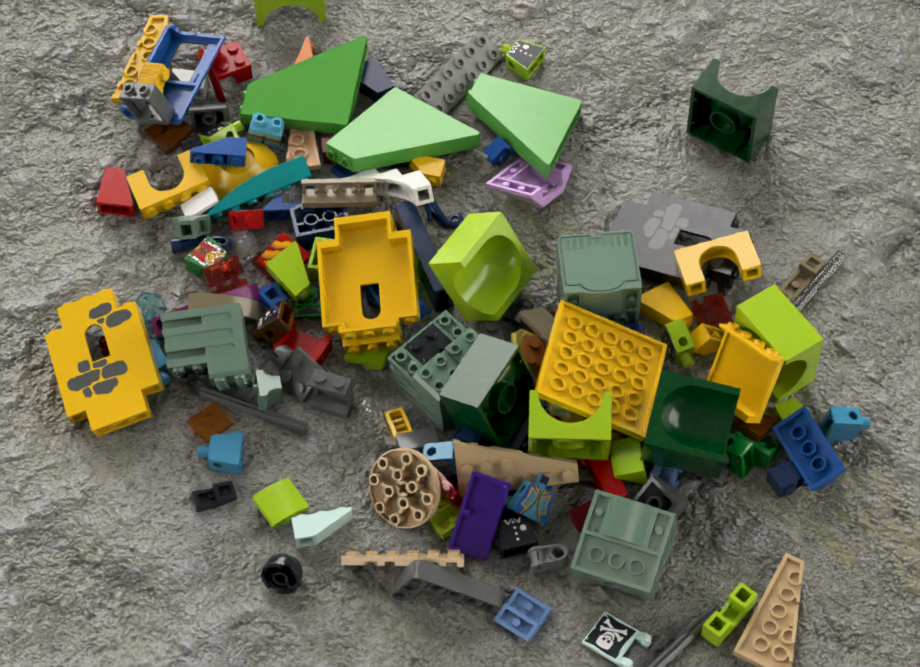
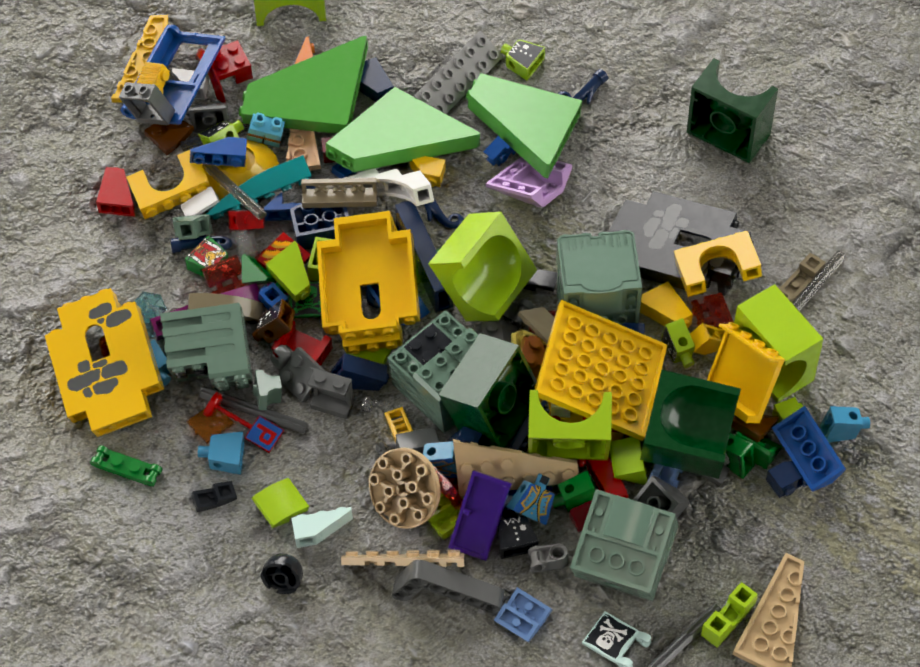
none -> green plate [90,445,163,487]
none -> clear smoke axle [202,164,267,220]
none -> red piece [203,392,284,453]
none -> green slope [241,254,276,285]
none -> dark blue slope [330,353,389,391]
none -> black slope [523,269,557,292]
none -> green torso [552,471,595,512]
none -> dark blue plant [558,69,609,105]

